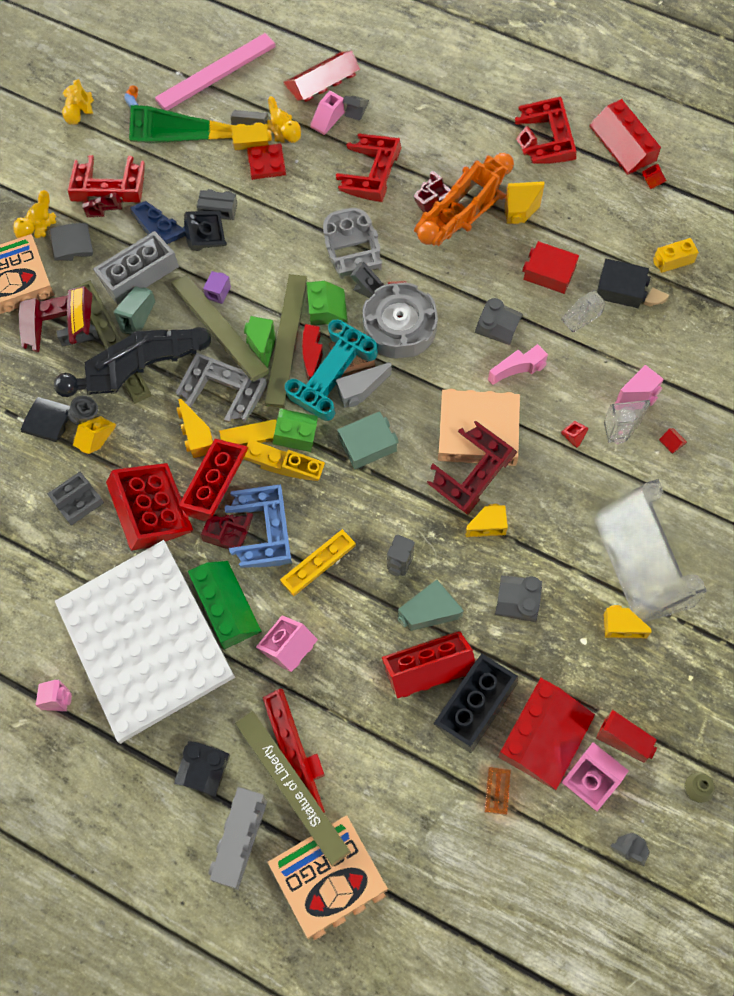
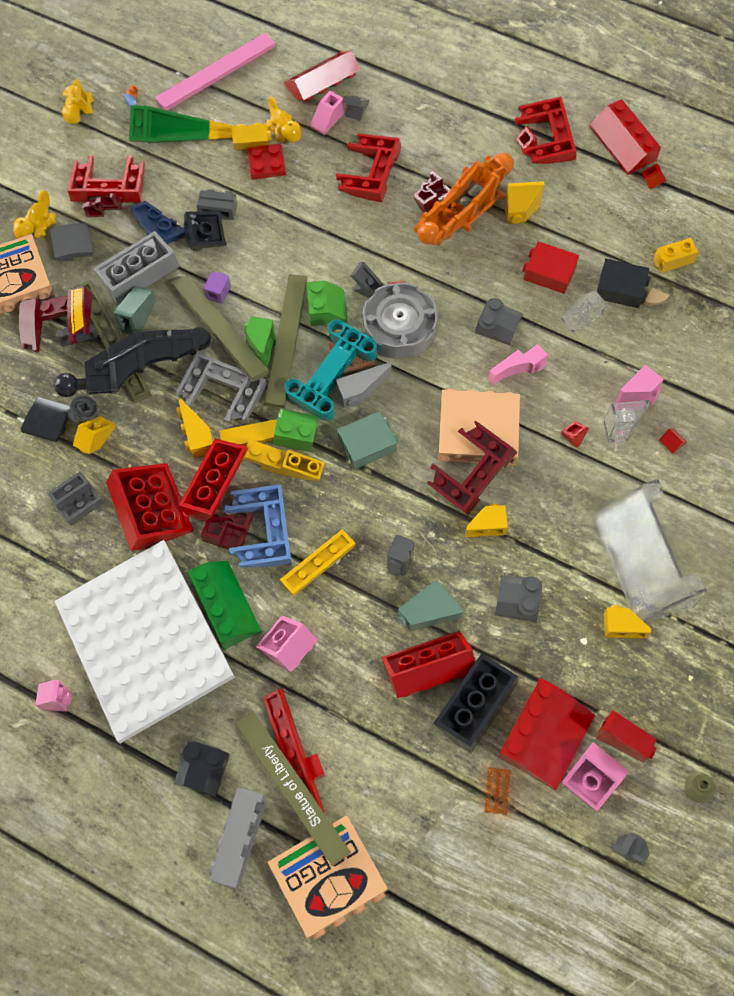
dark grey slope [230,110,268,125] -> none
red slope [302,324,323,381] -> none
light grey slope [323,208,382,279] -> none

